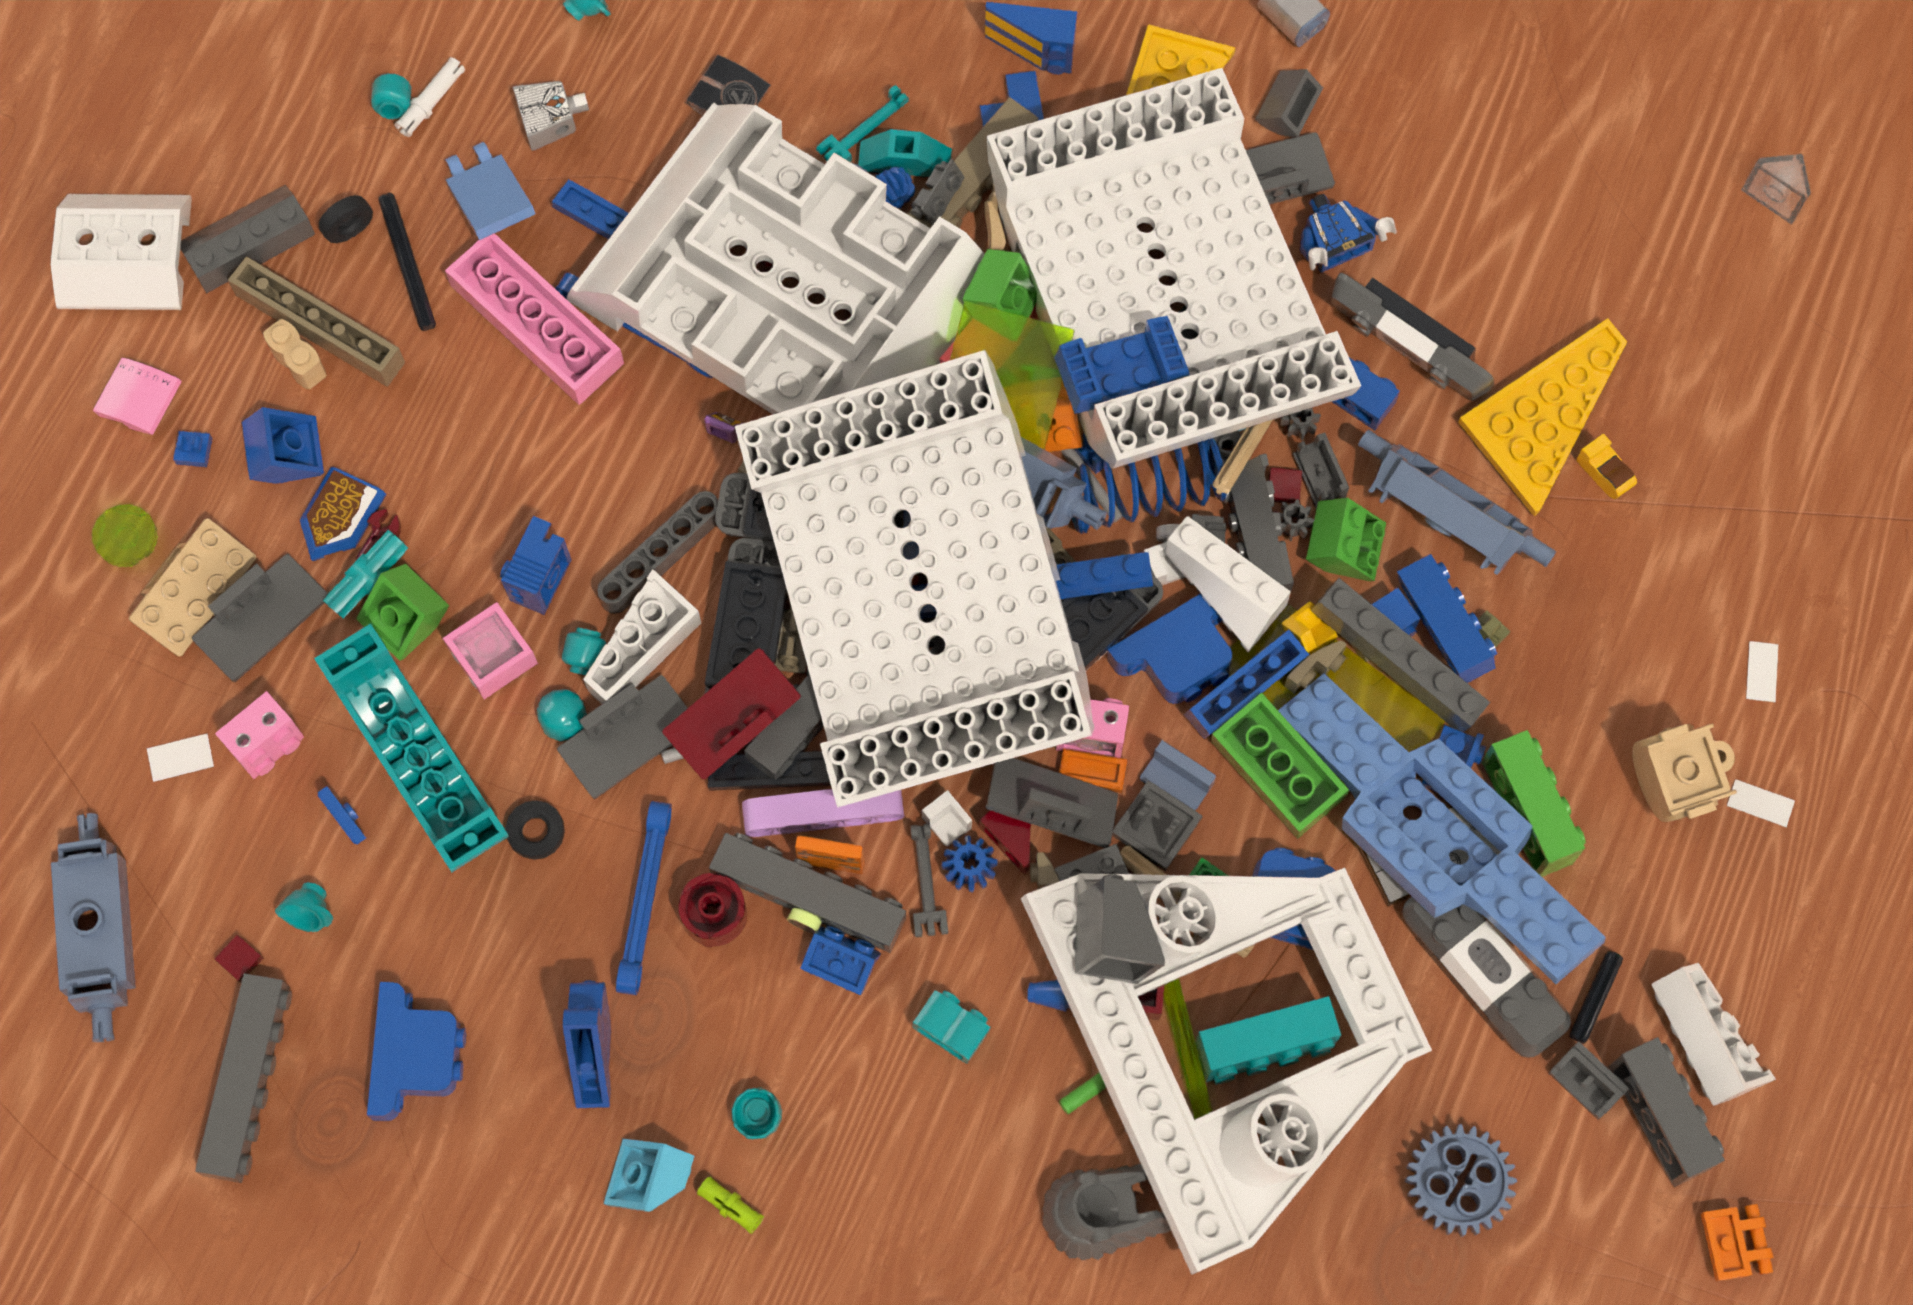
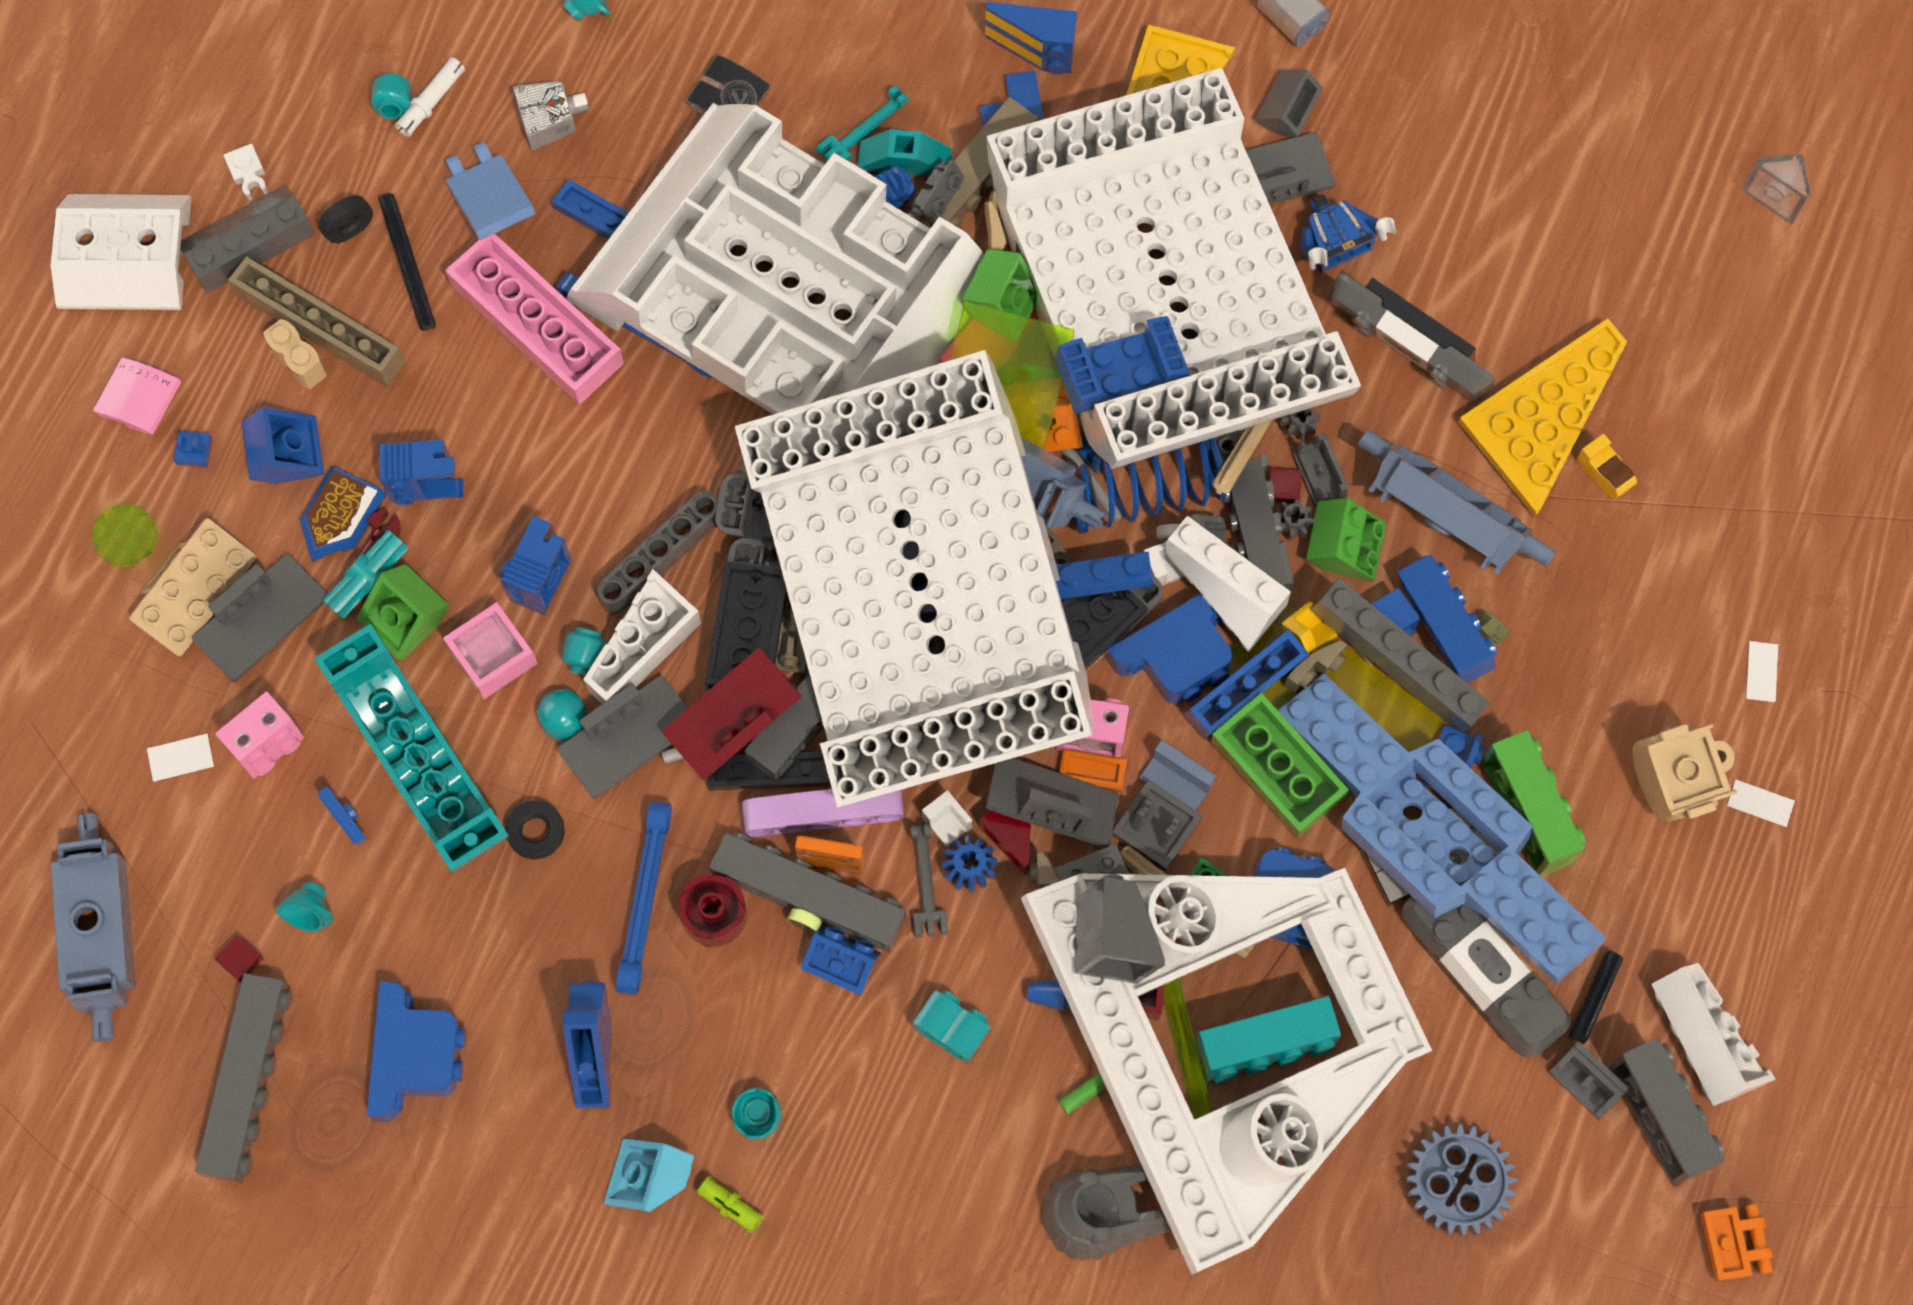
medium lavender slope [704,412,743,443] -> none
blue brick [1332,357,1400,431] -> none
none -> white plate [224,143,268,201]
none -> blue piece [380,440,464,505]

